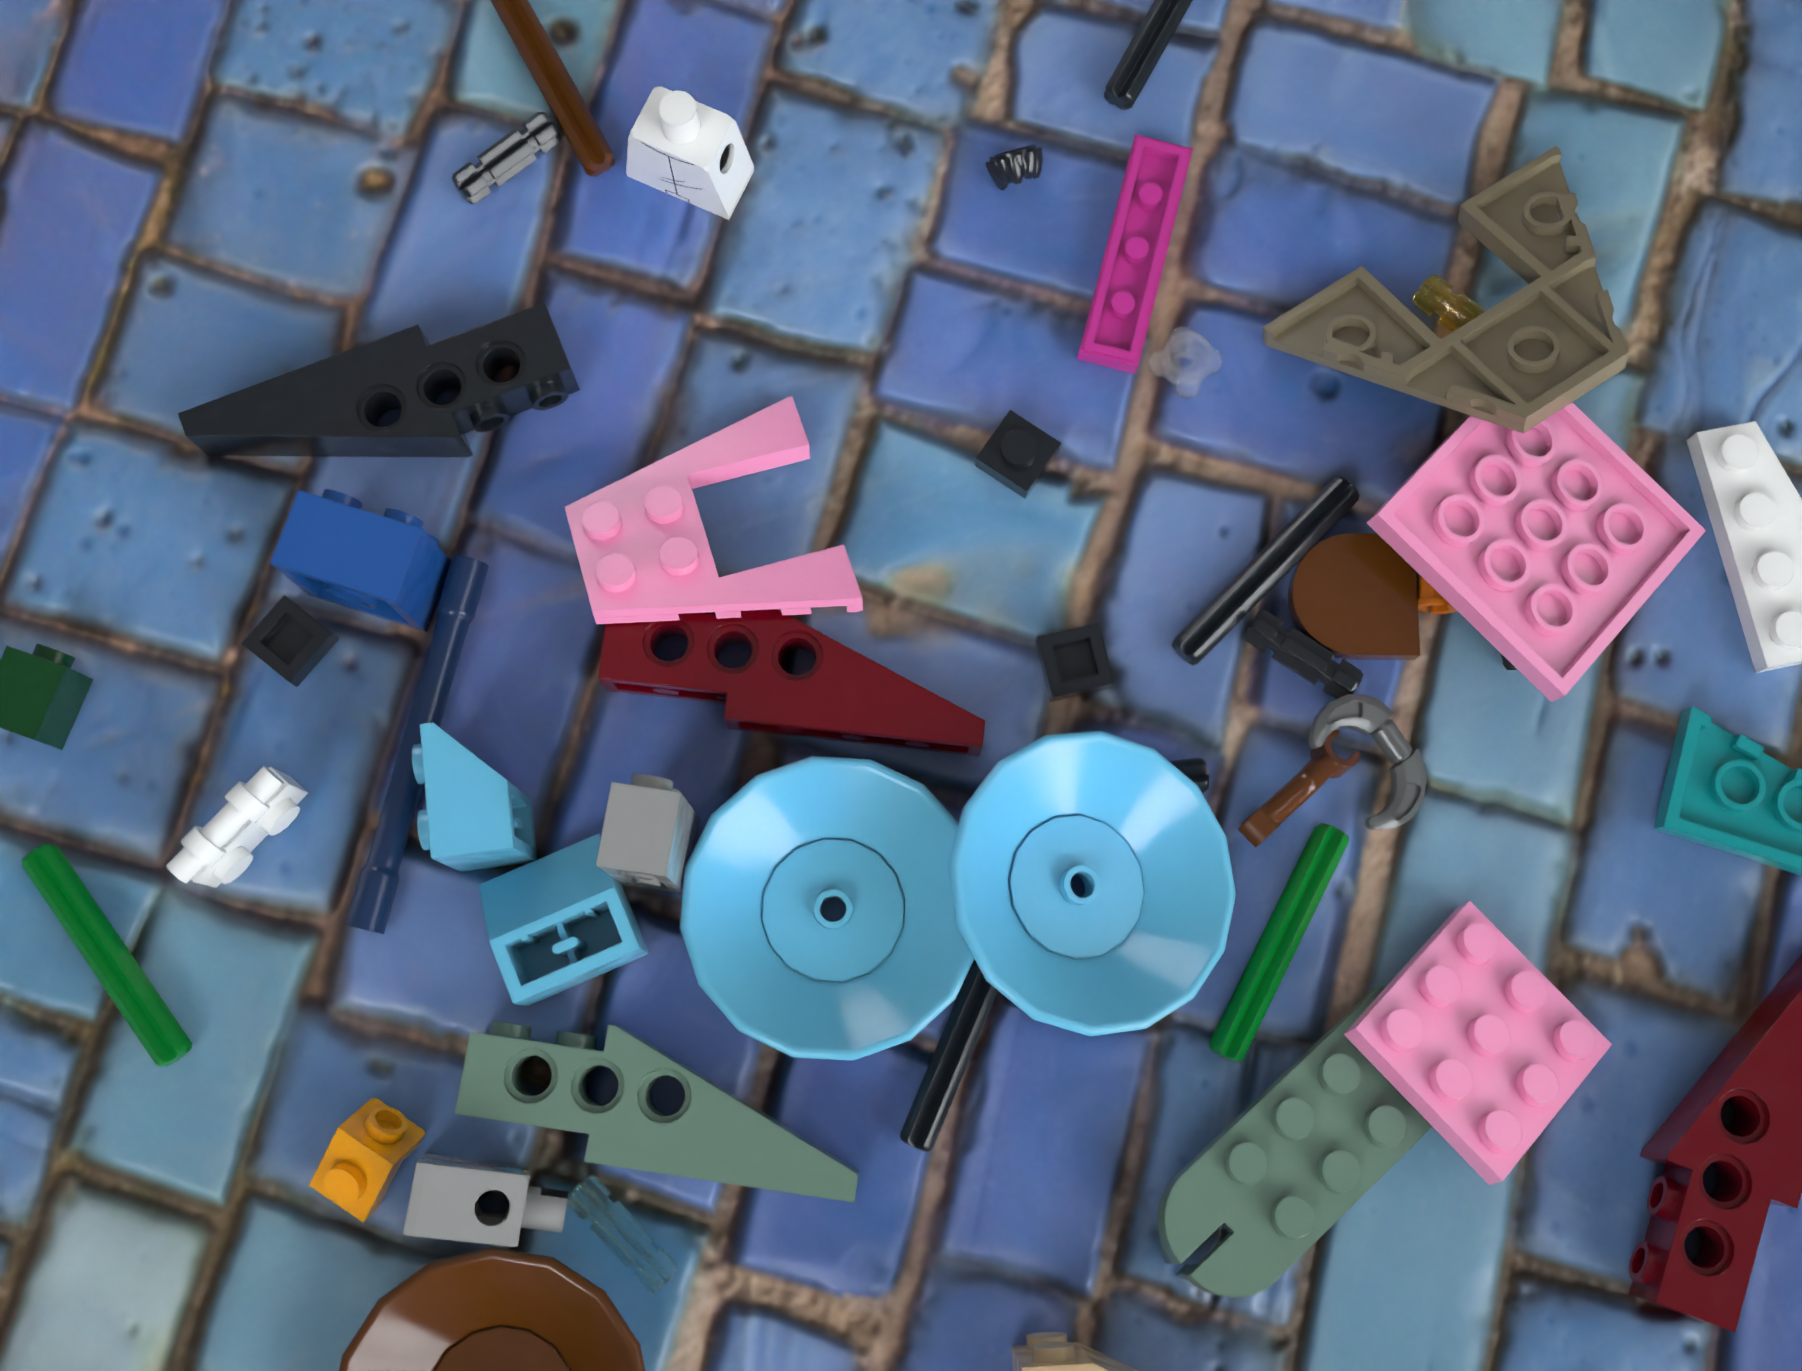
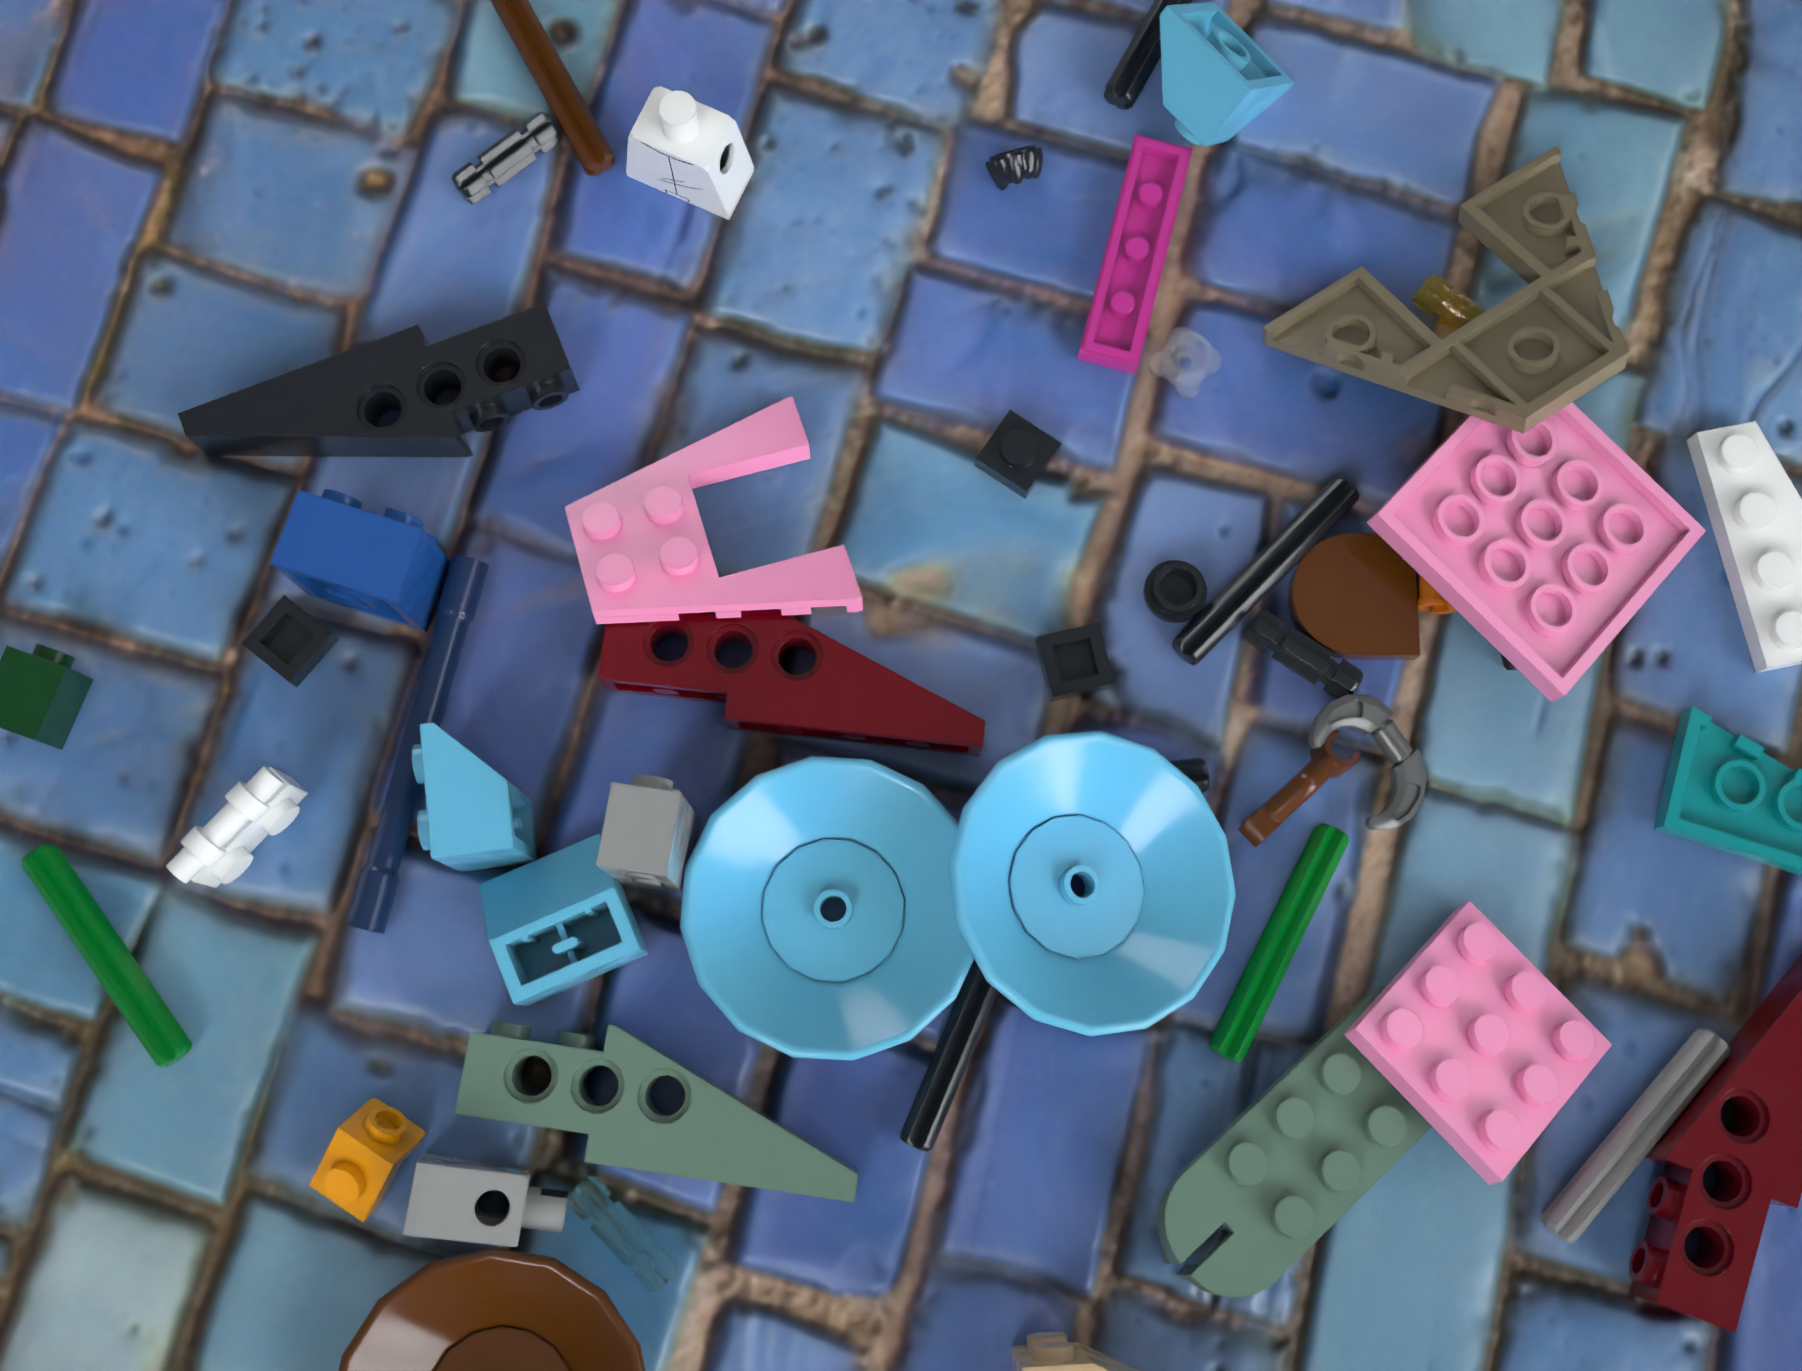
none -> black plate [1143,560,1207,623]
none -> medium azure slope [1160,2,1295,147]
none -> light grey axle [1541,1029,1731,1243]

